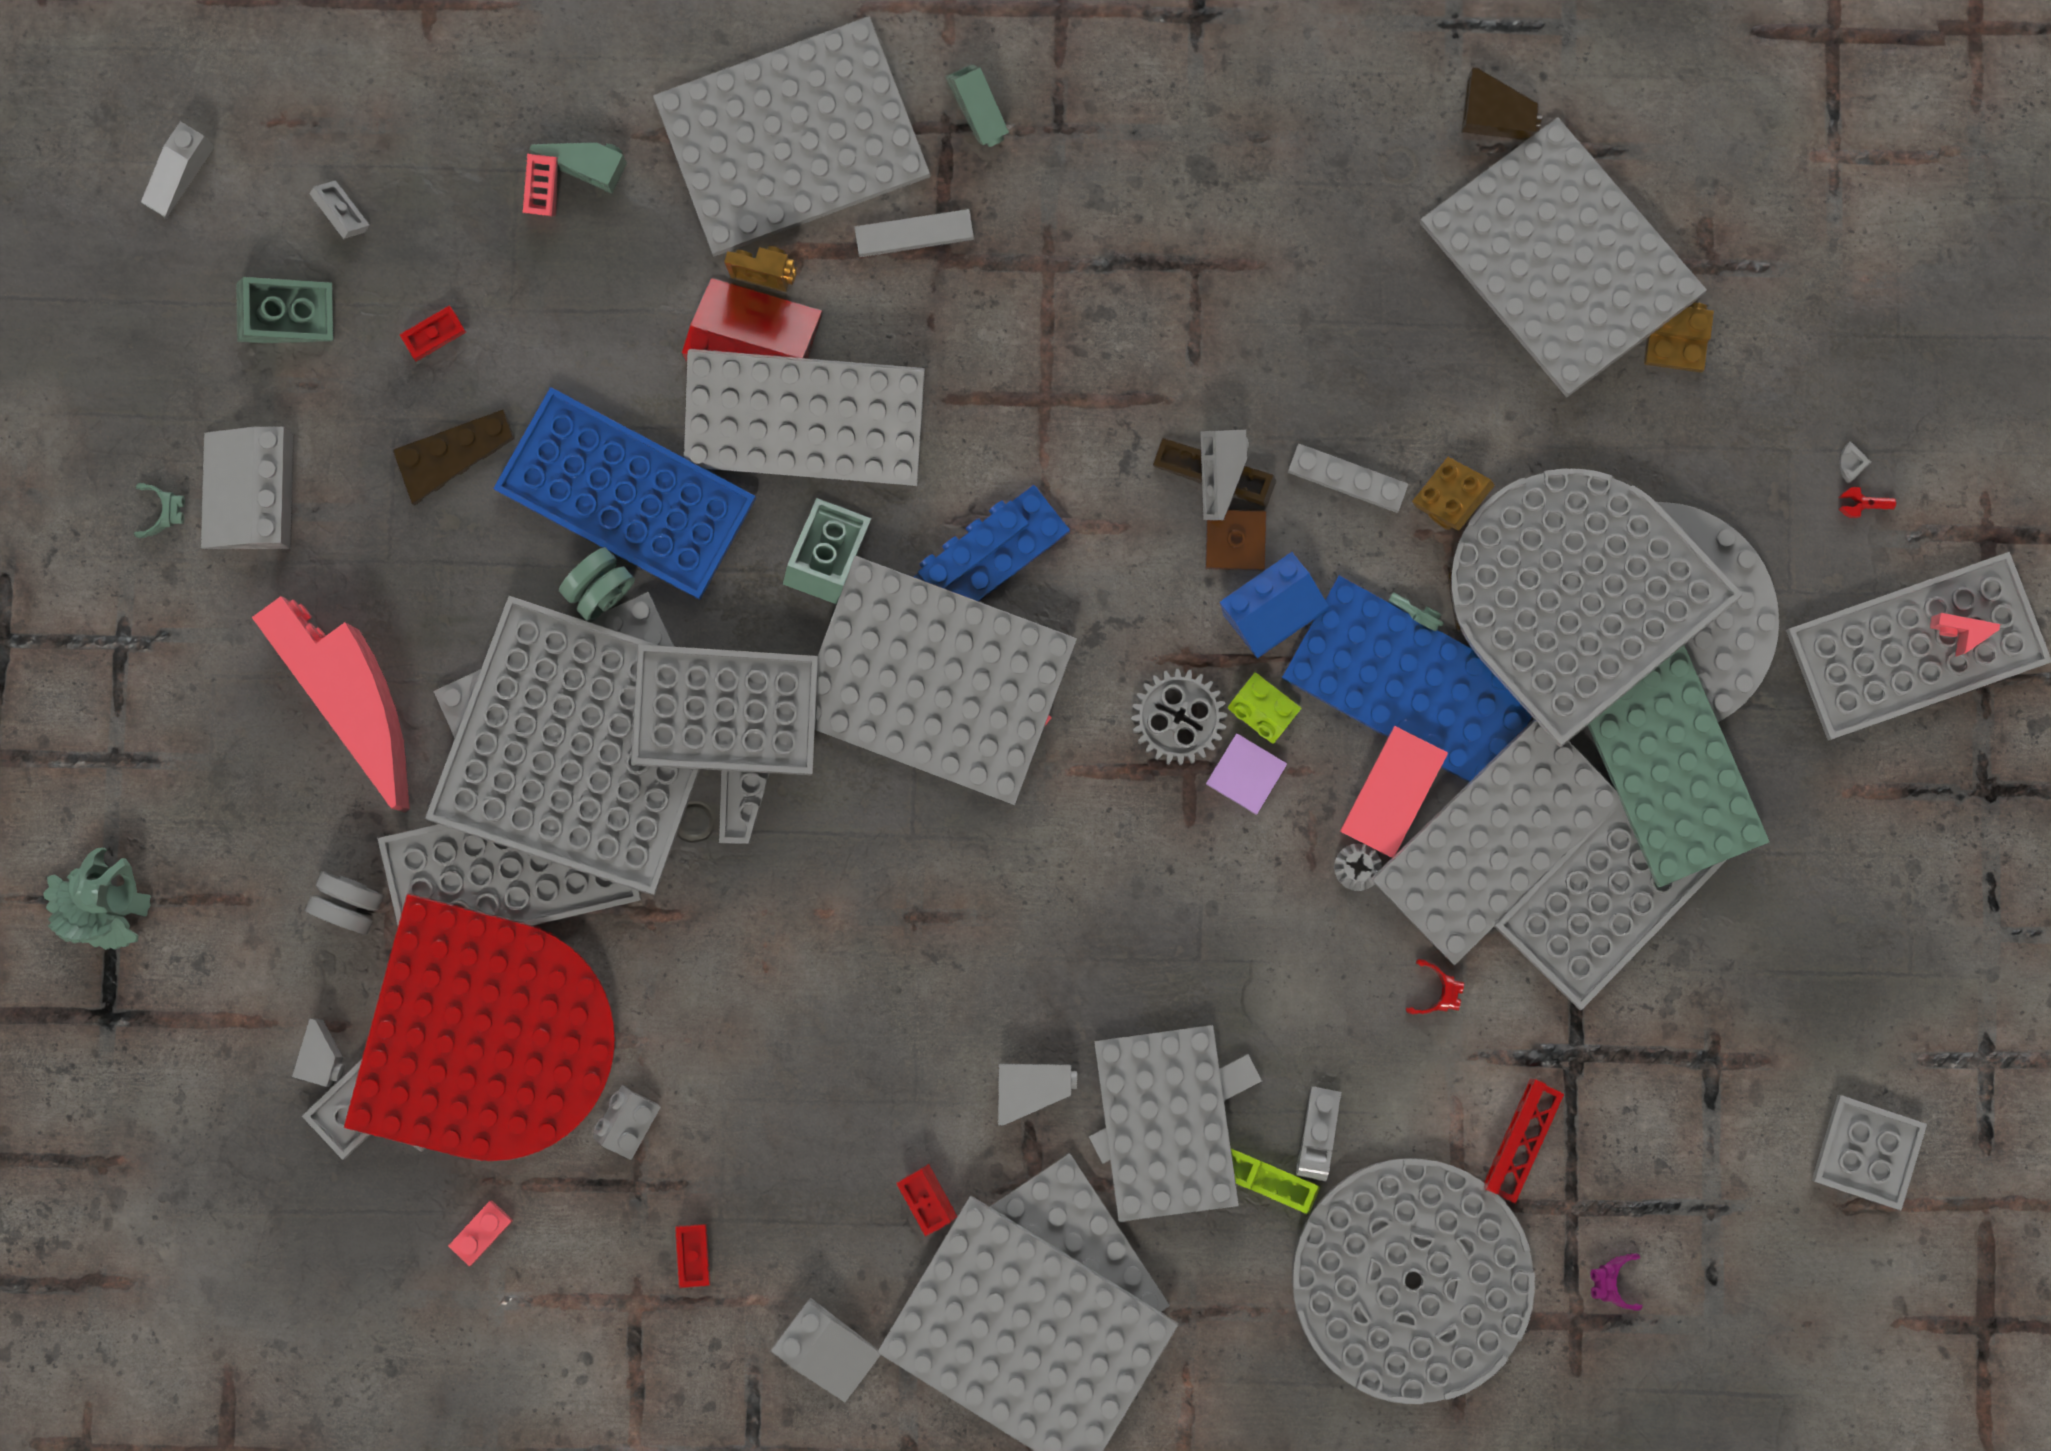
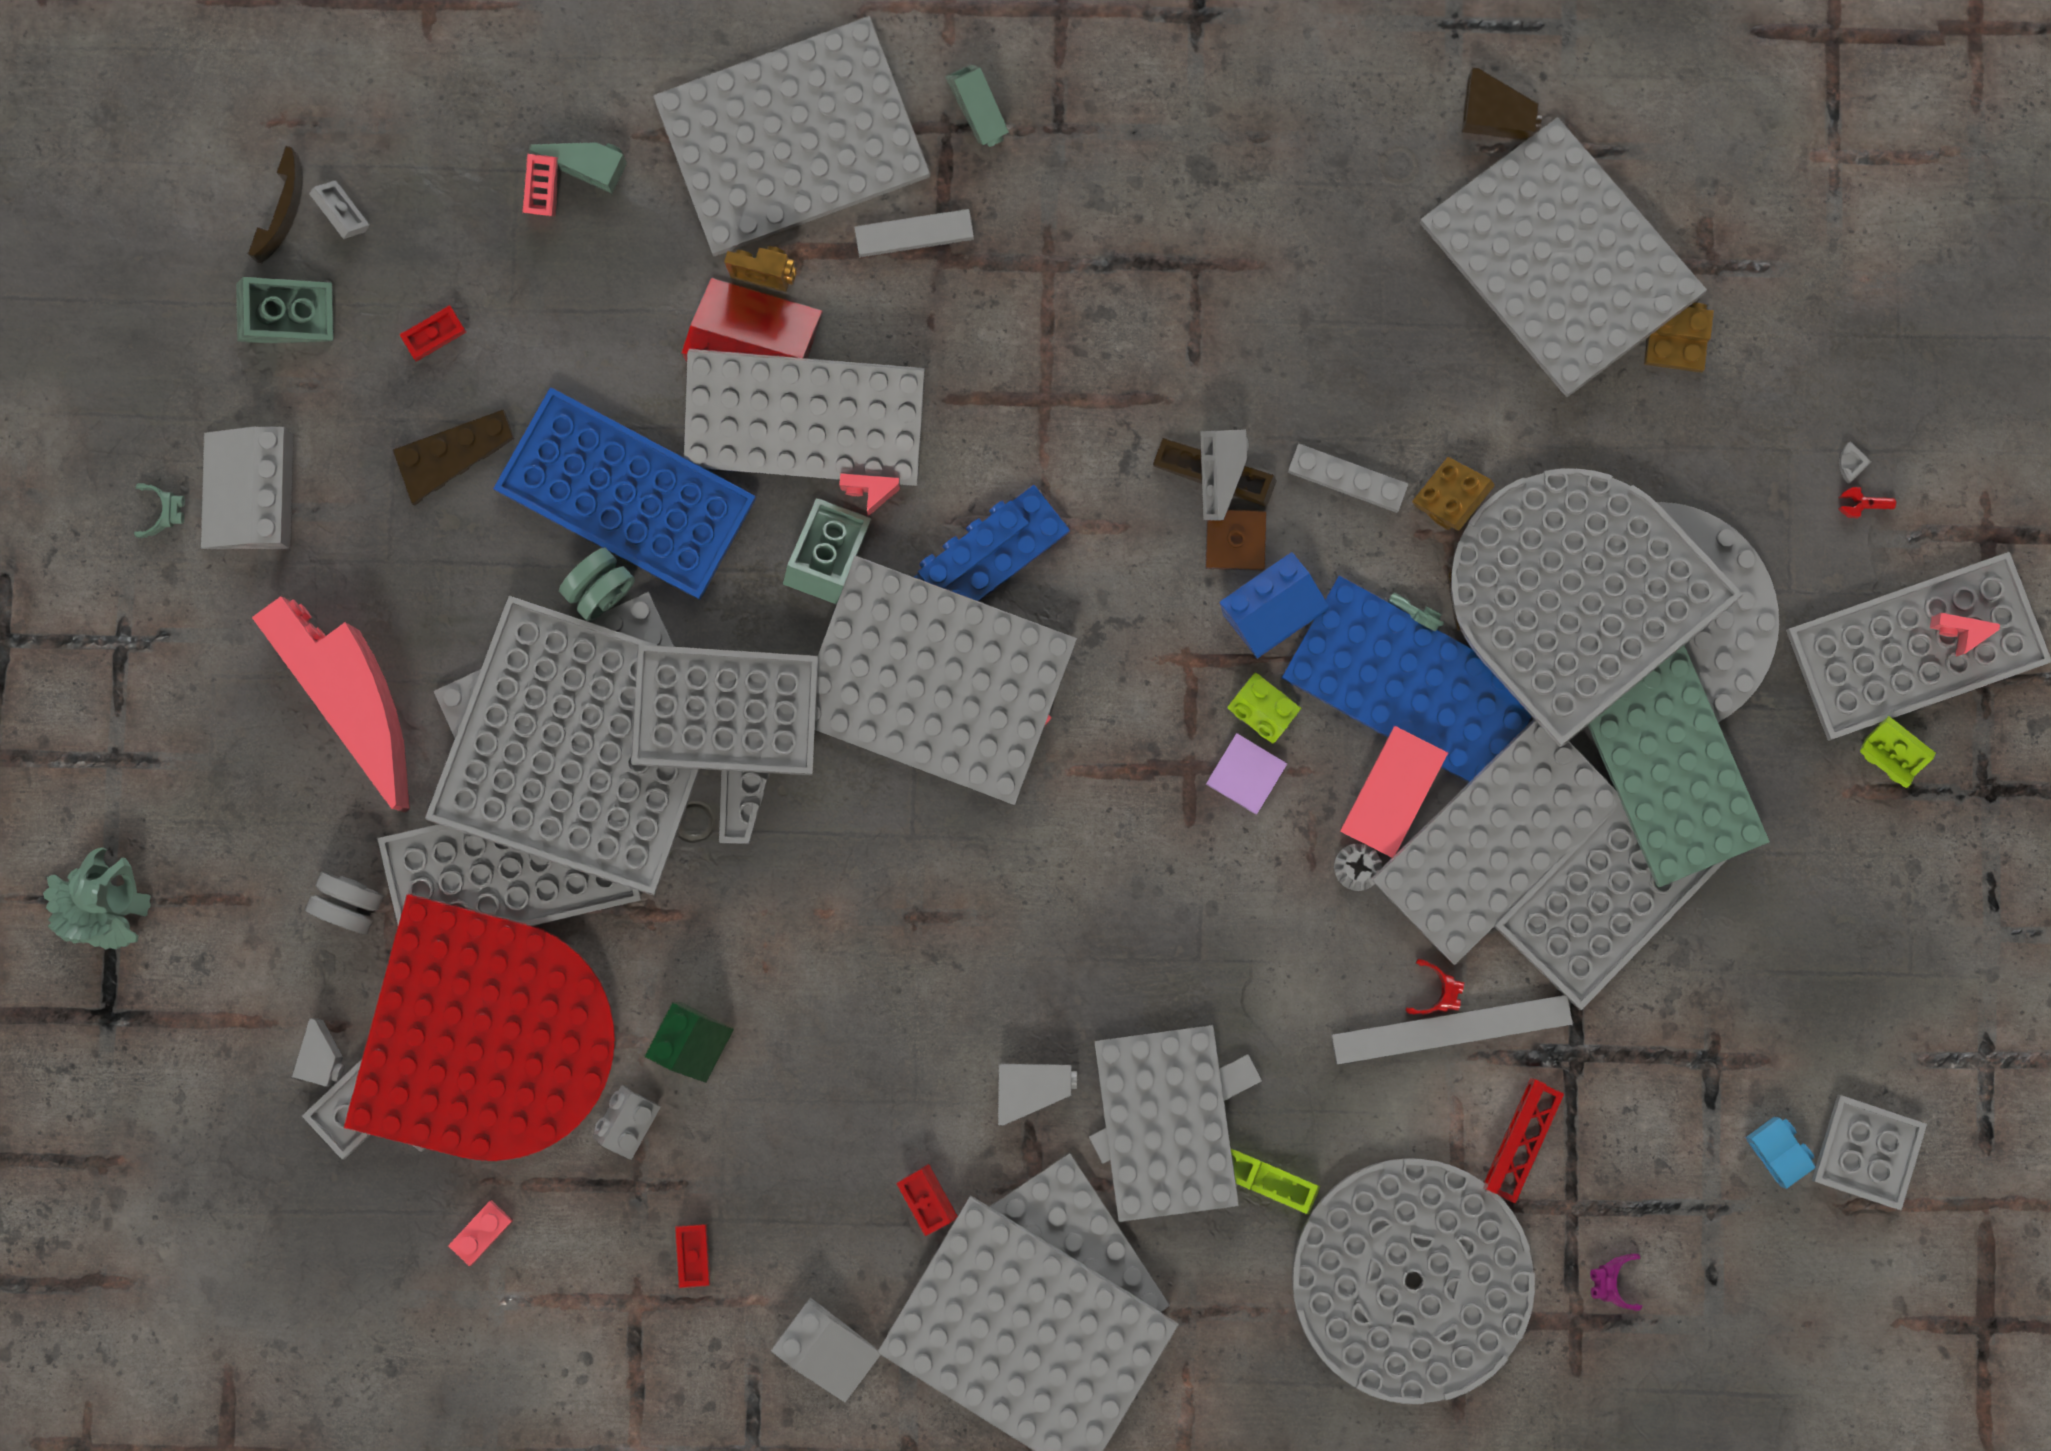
light grey slope [141,121,215,218] -> none
light grey gear [1131,669,1227,765] -> none
light grey plate [1296,1086,1341,1181] -> none
none -> dark brown slope [248,146,303,264]
none -> dark green slope [644,1002,734,1083]
none -> coral slope [839,473,900,515]
none -> light grey tile [1331,995,1573,1065]
none -> dark azure brick [1745,1117,1816,1189]
none -> lime bracket [1860,716,1936,788]

